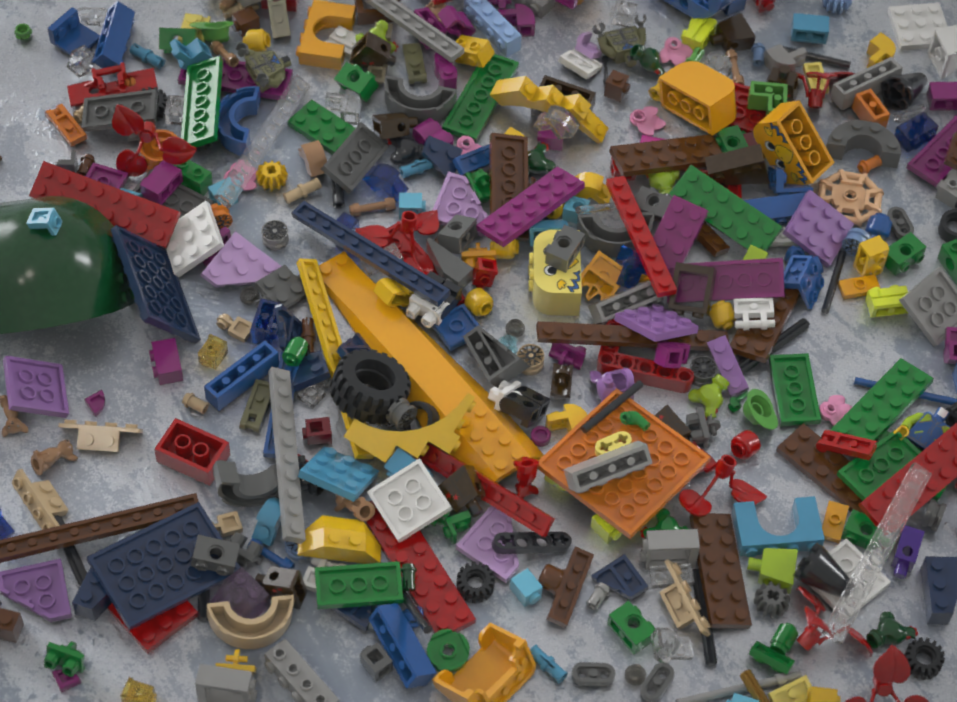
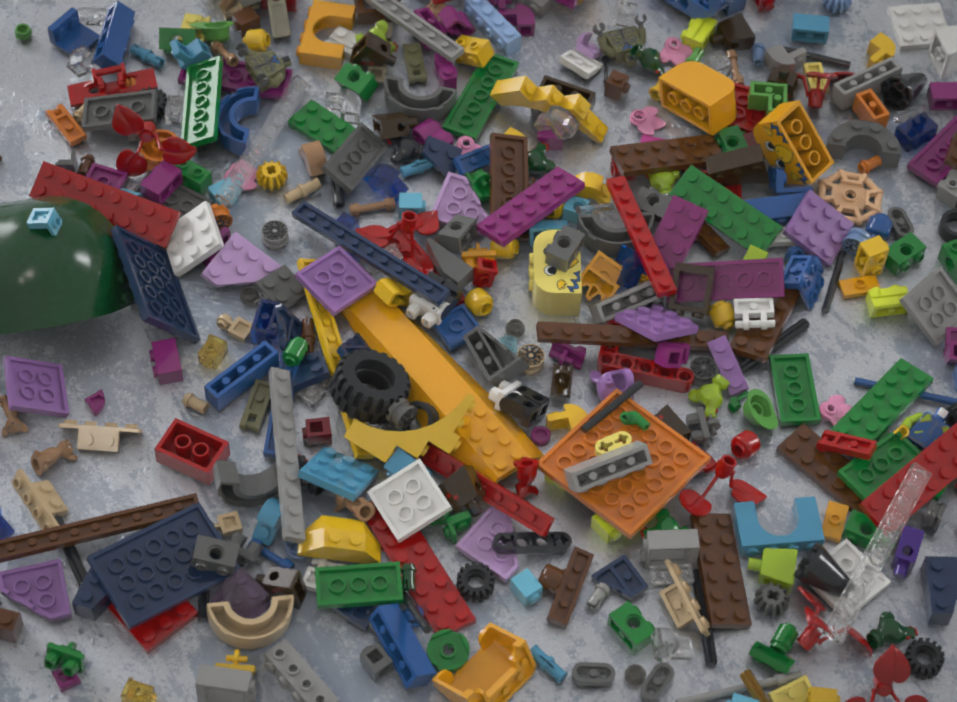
none -> medium lavender plate [295,245,377,316]

